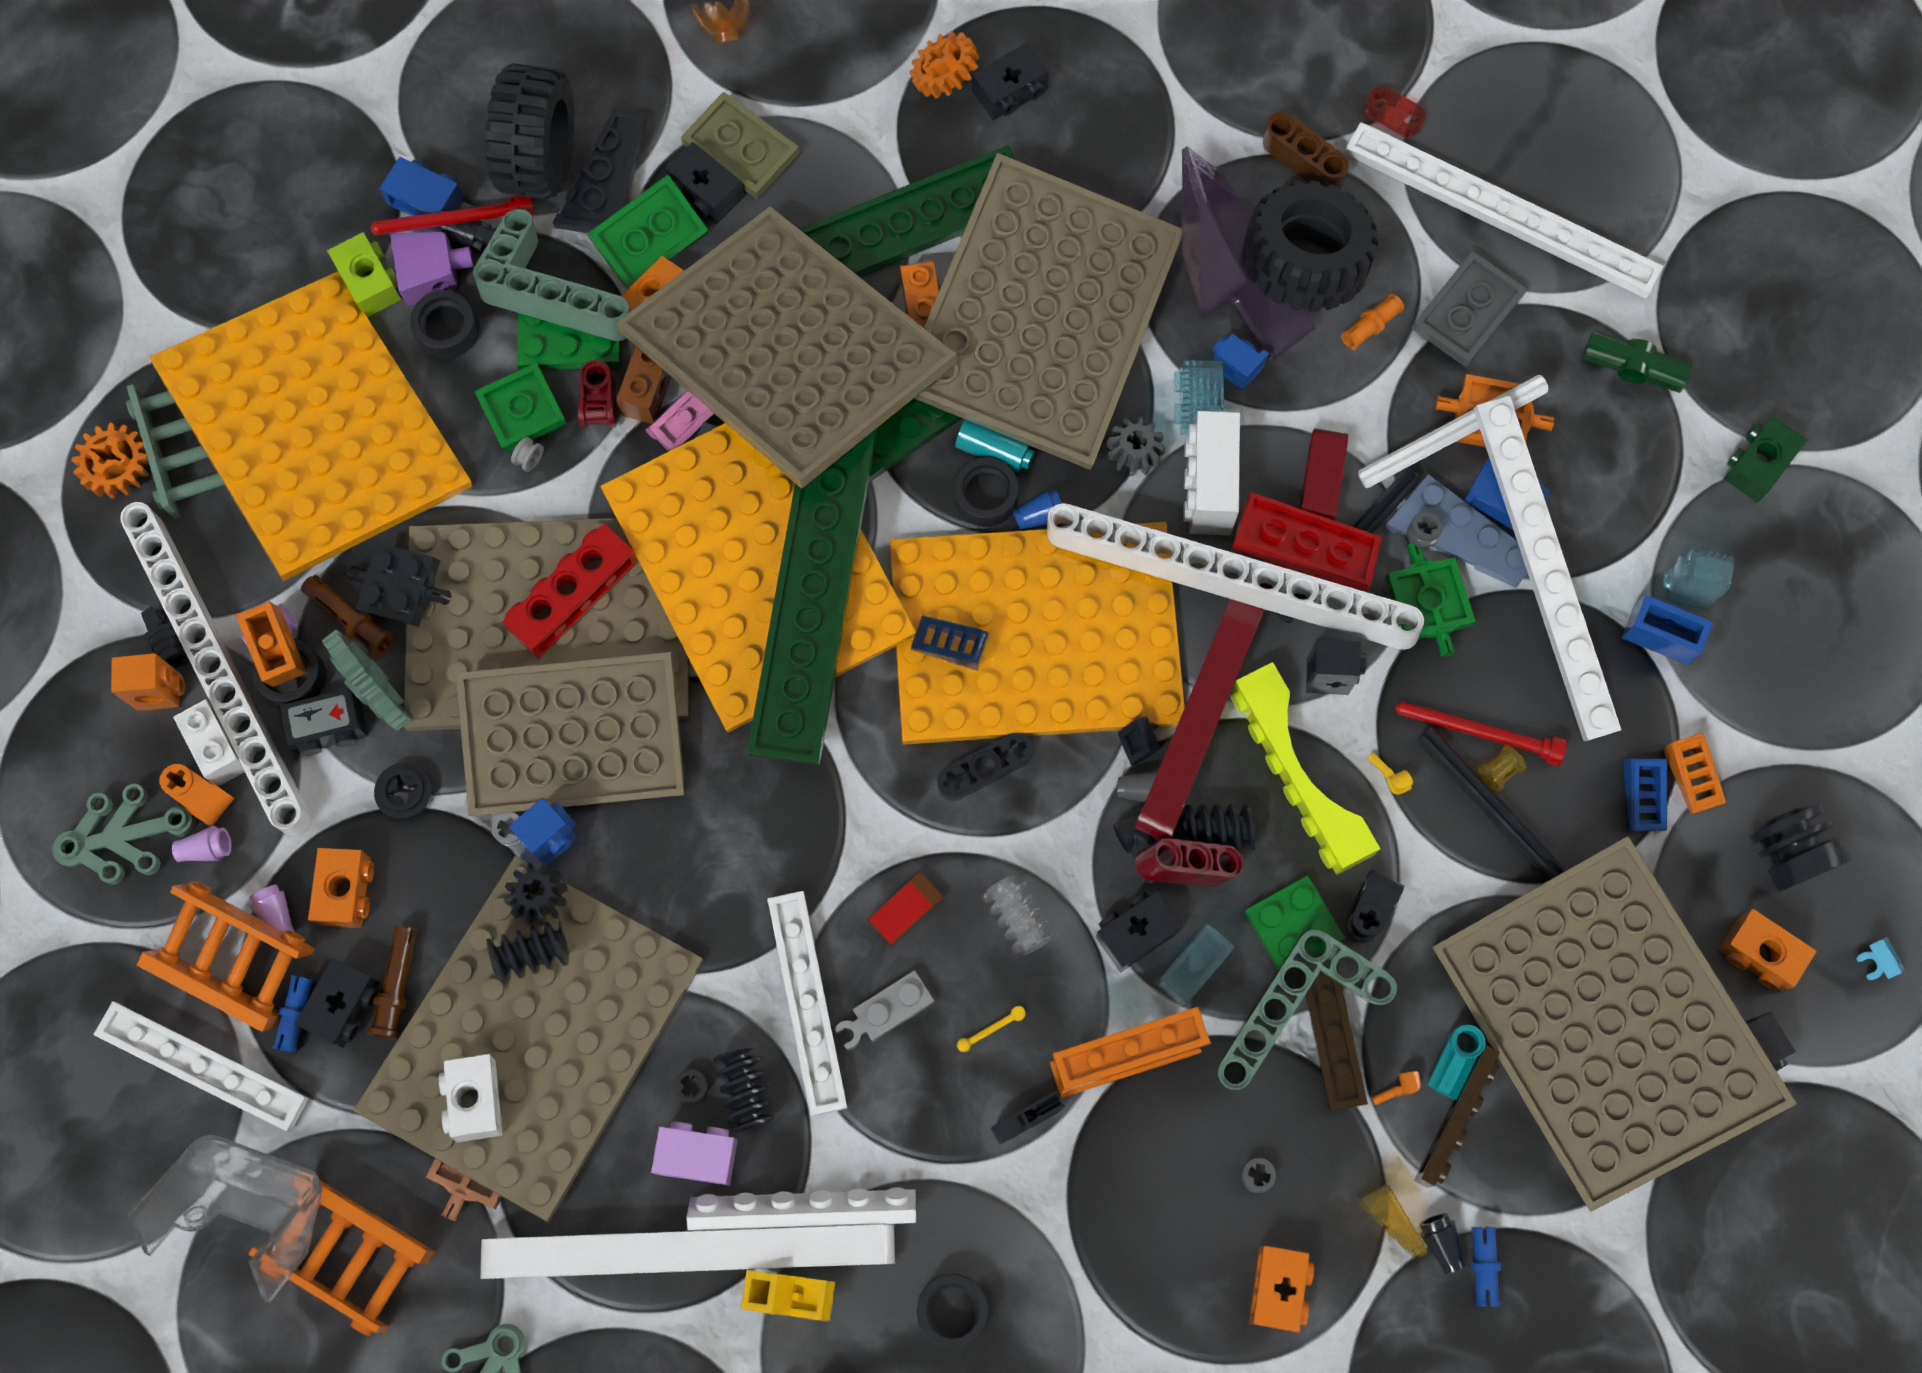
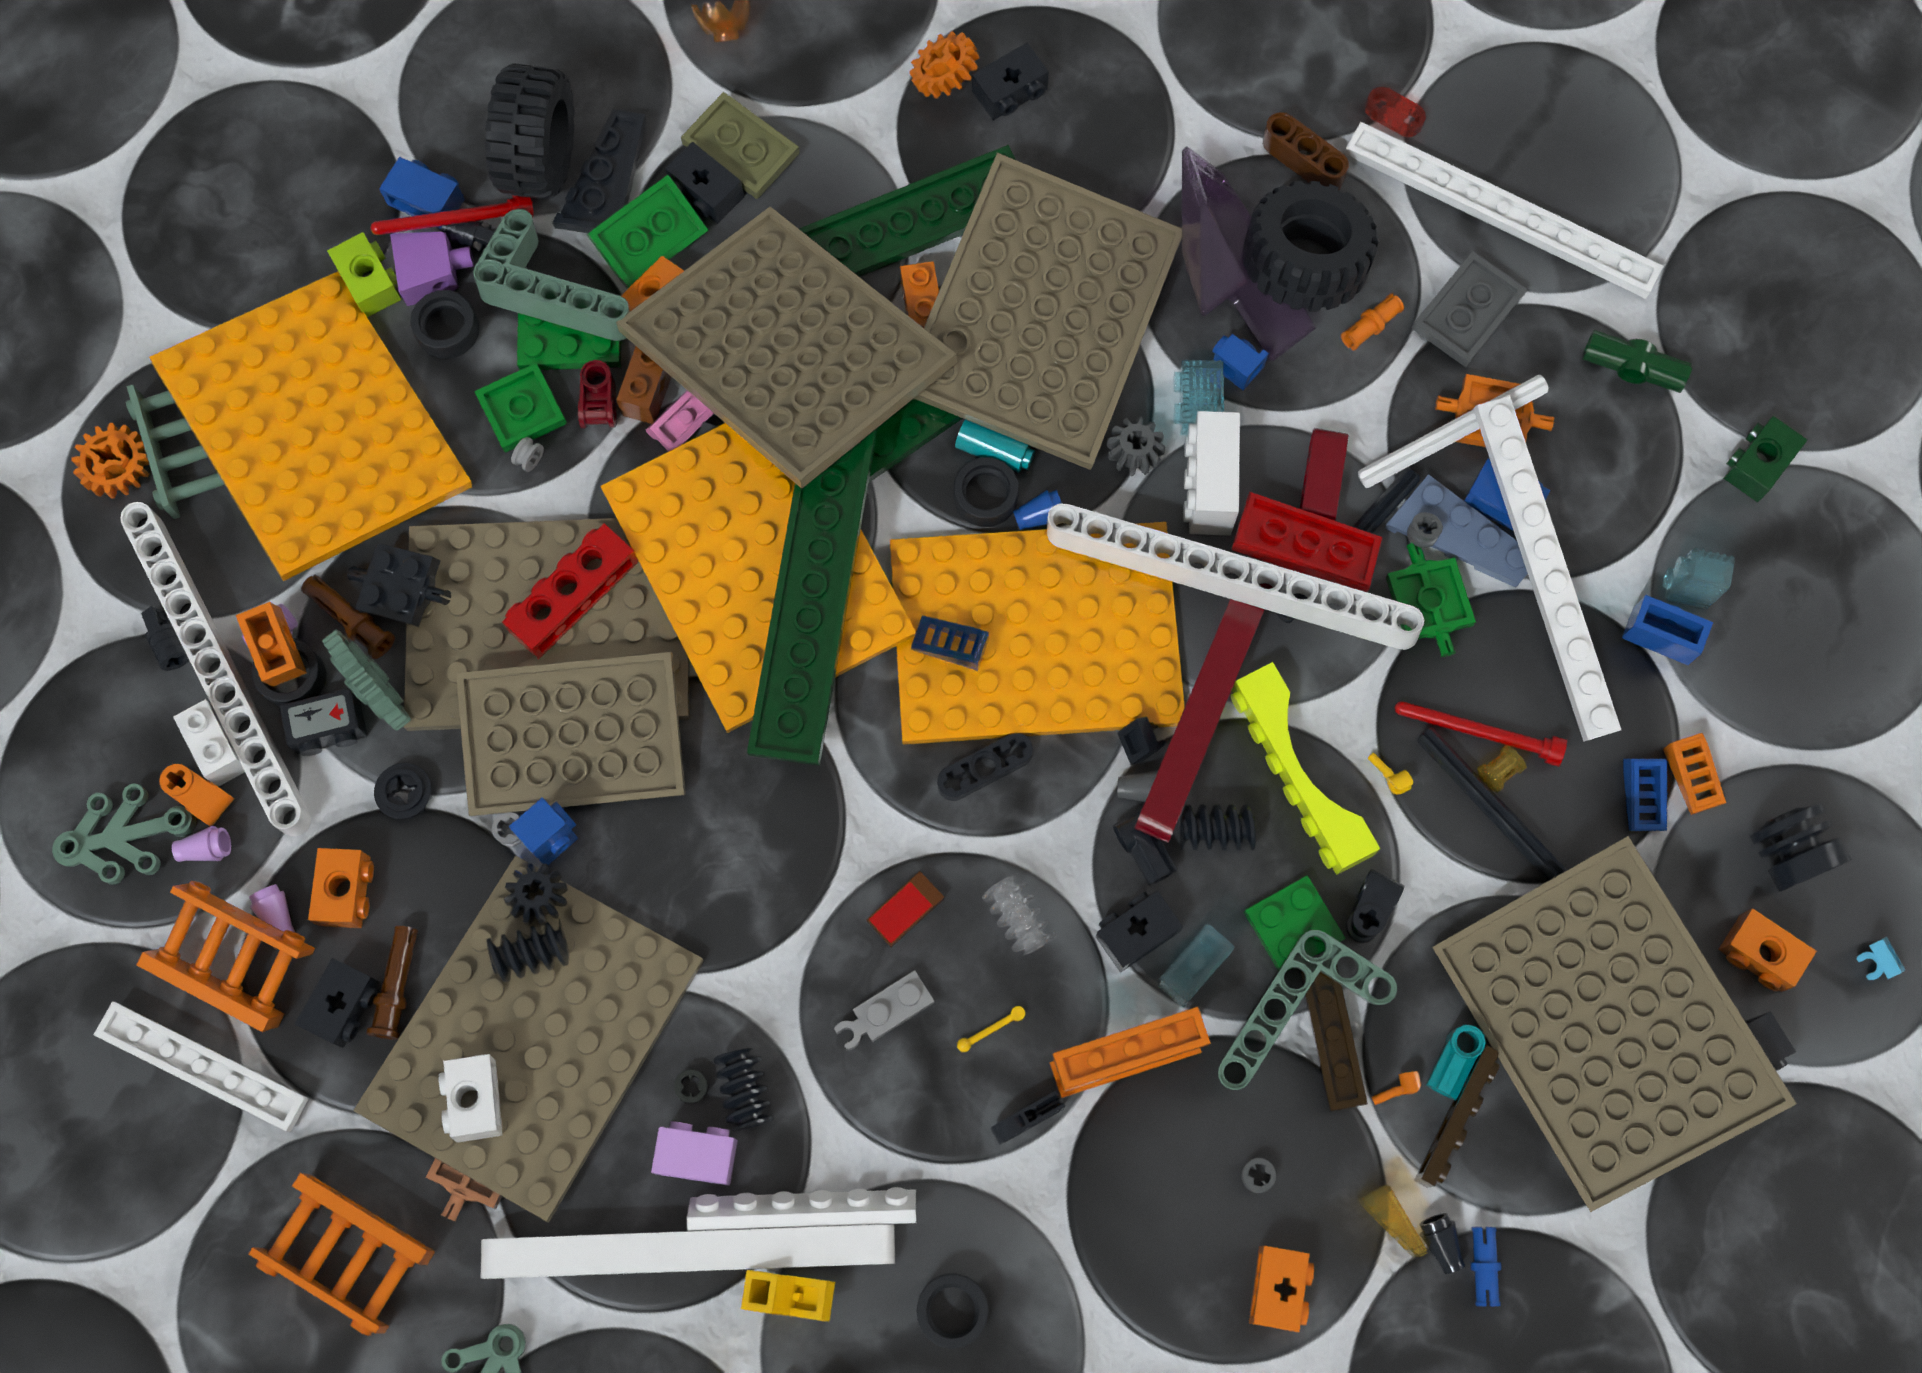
orange brick [111,654,185,711] -> none
clear windscreen [128,1135,322,1303] -> none
blue pin [272,975,315,1053] -> none
white plate [768,891,848,1117] -> none
dark red beam [1135,839,1243,887] -> none
black brick [1306,639,1367,695] -> none

